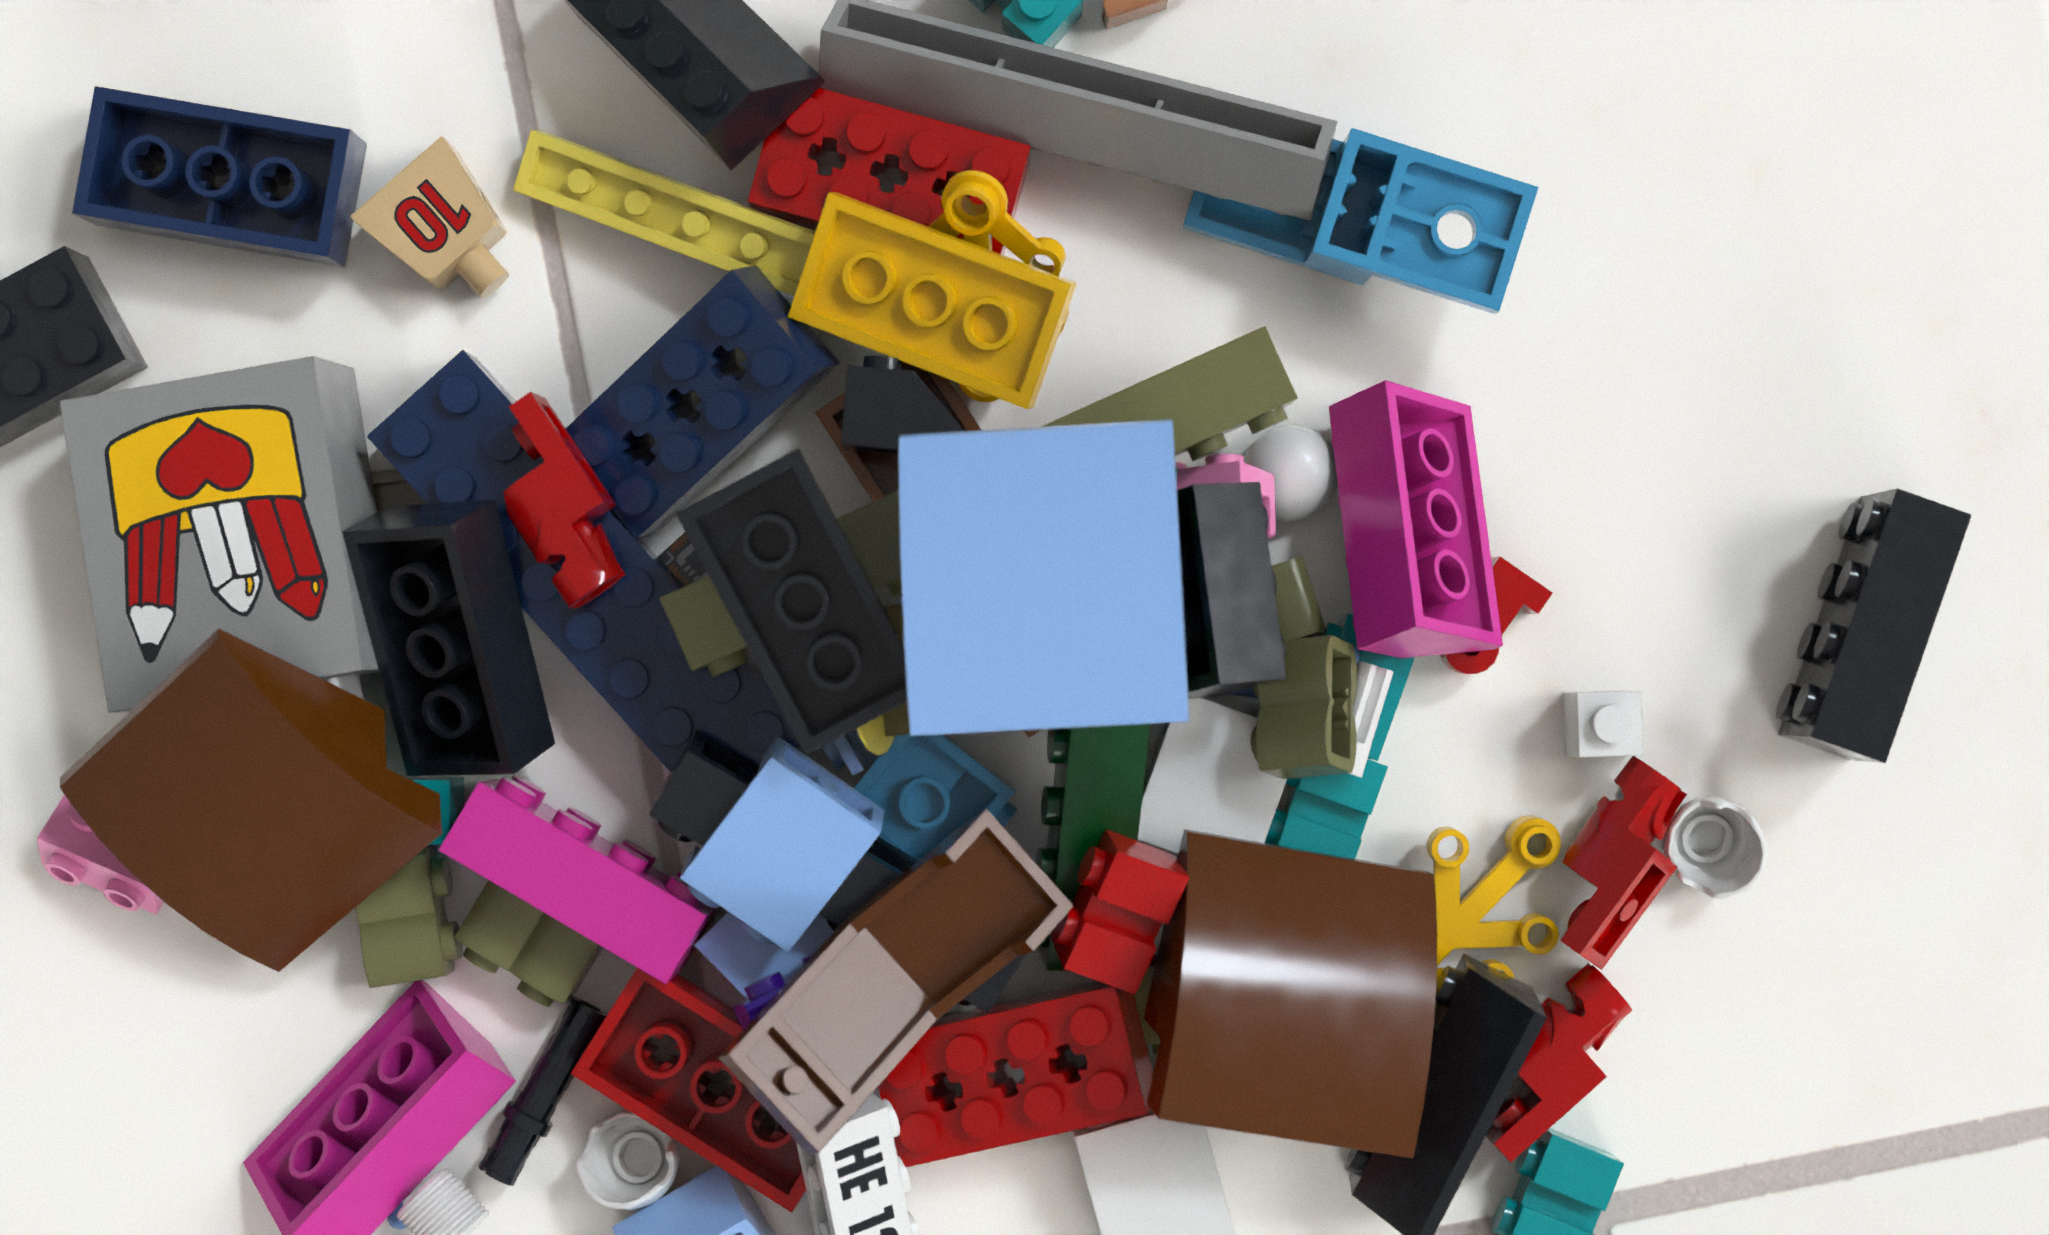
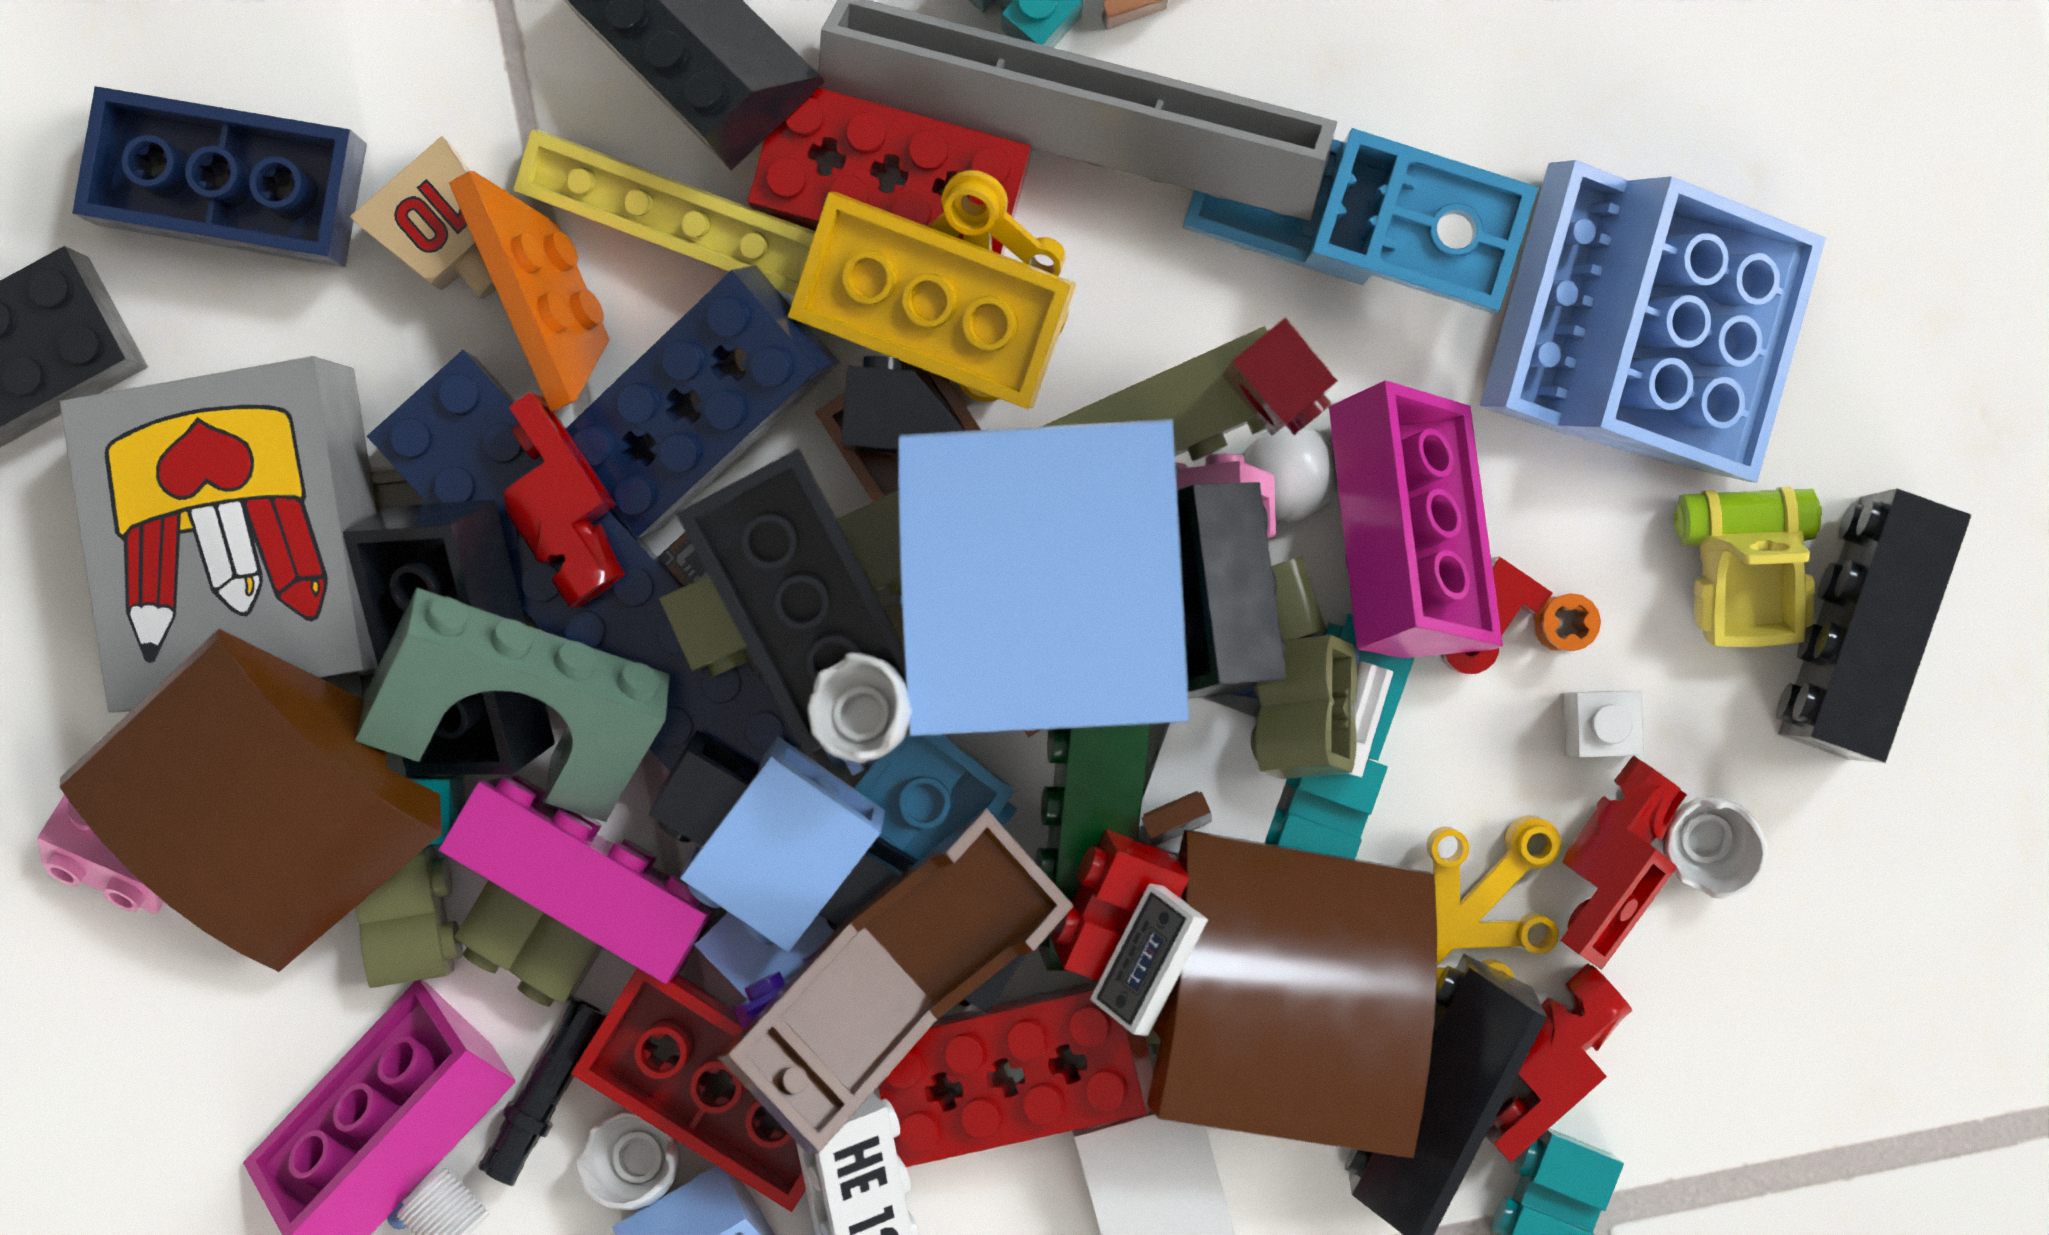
none -> sand green arch [355,588,670,822]
none -> orange wing [449,171,610,412]
none -> white hair [808,653,912,763]
none -> tile [1090,883,1208,1036]
none -> reddish brown tile [1141,790,1212,847]
none -> dark red brick [1222,317,1338,436]
none -> light blue slope [1480,160,1826,483]
none -> orange bush [1533,593,1601,651]
none -> light yellow piece [1673,486,1822,647]

